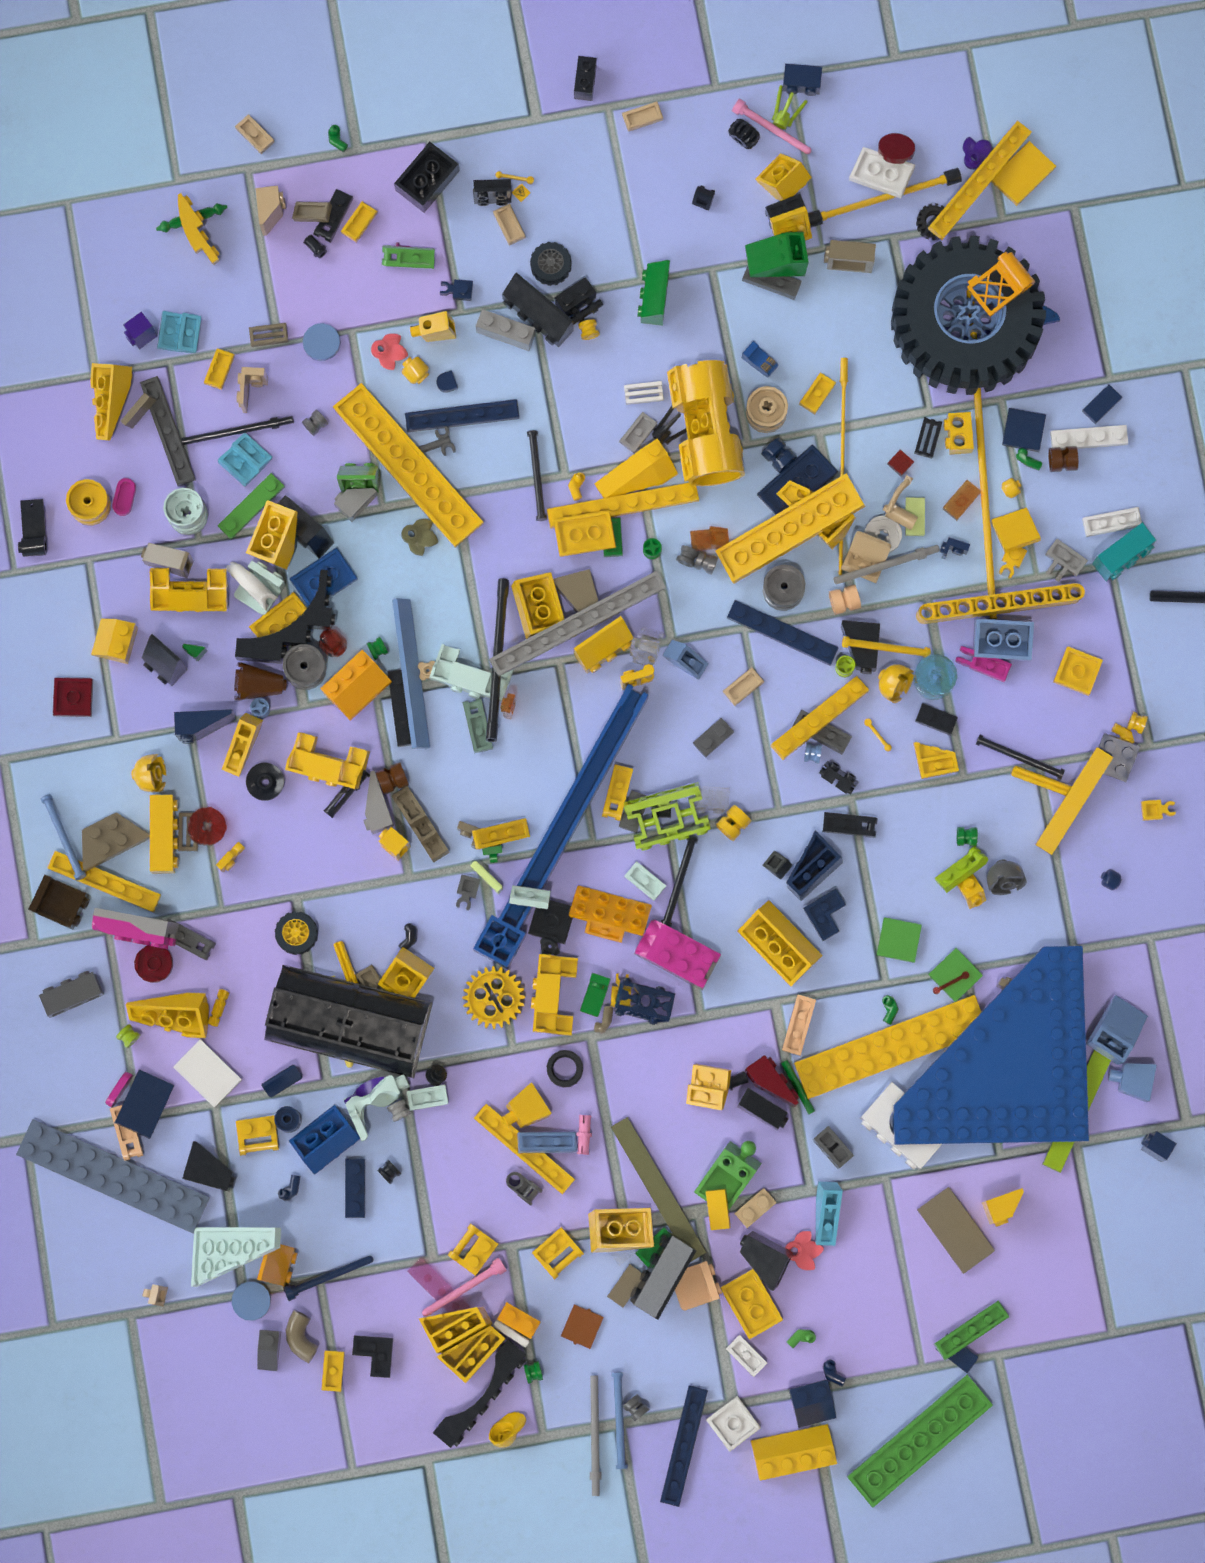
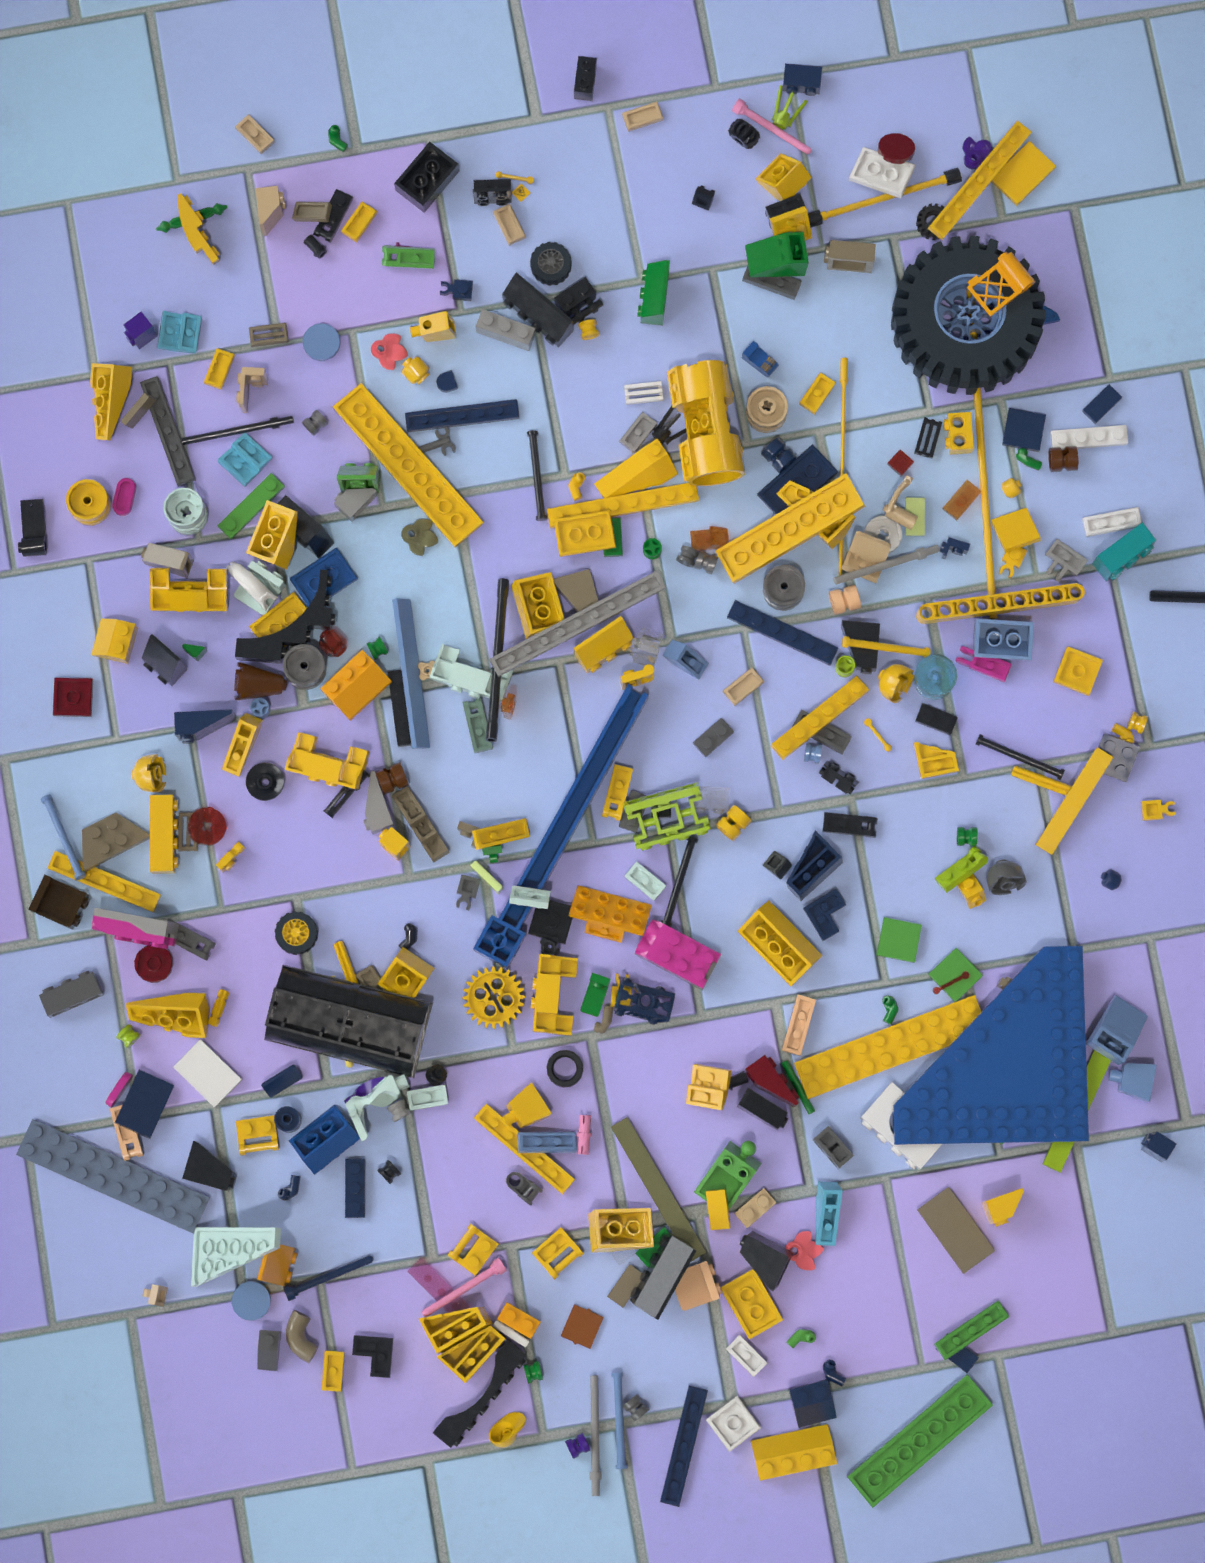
none -> dark purple wheel [565,1433,591,1459]

